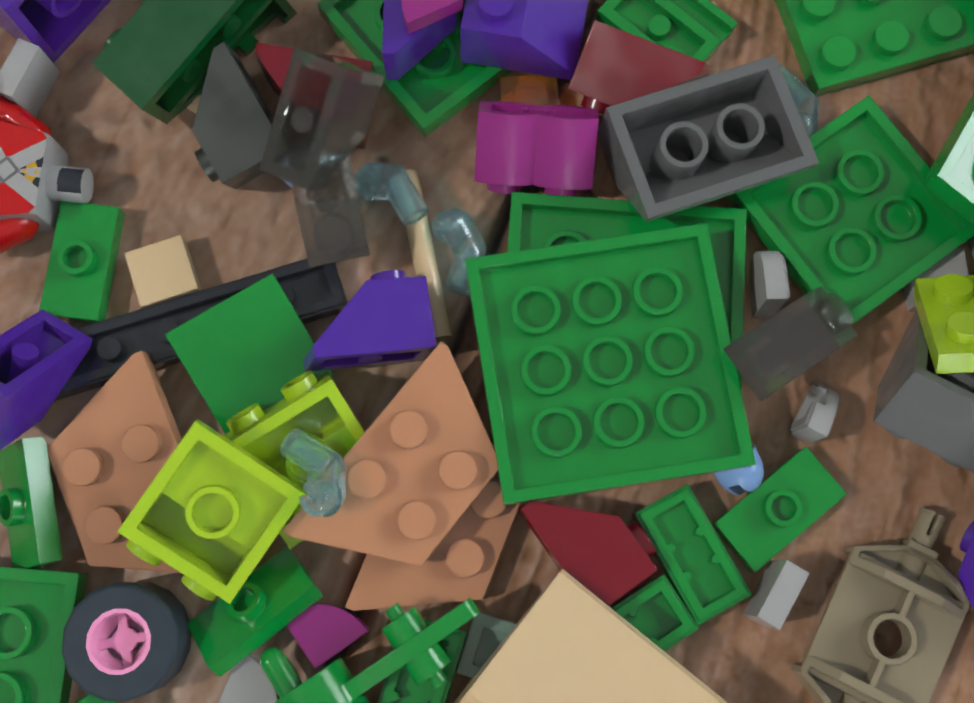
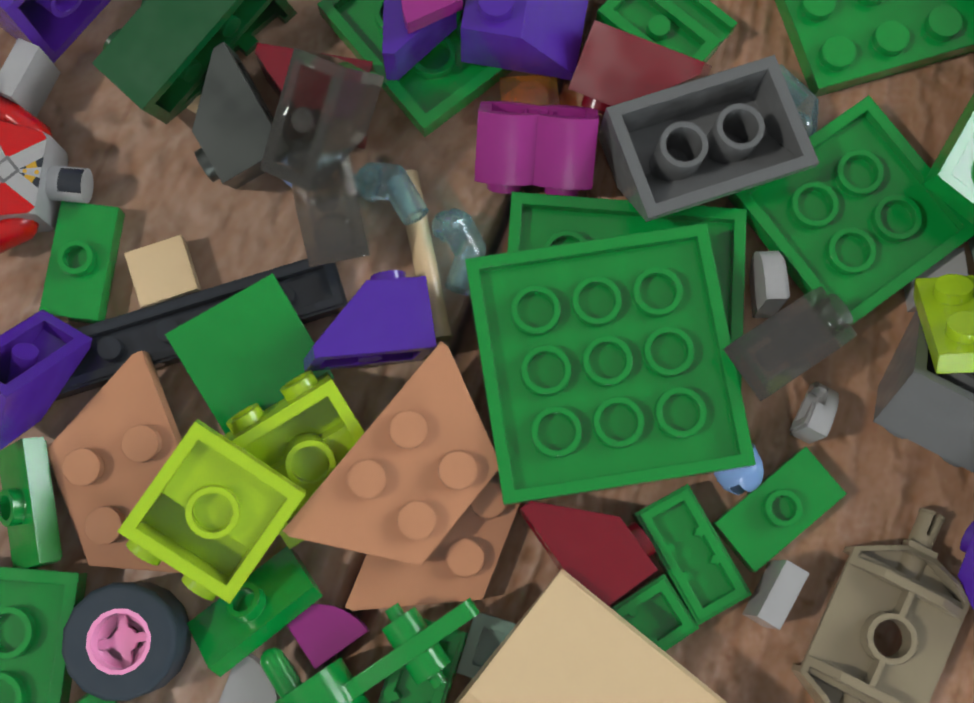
clear light blue arm [280,429,347,517] -> none

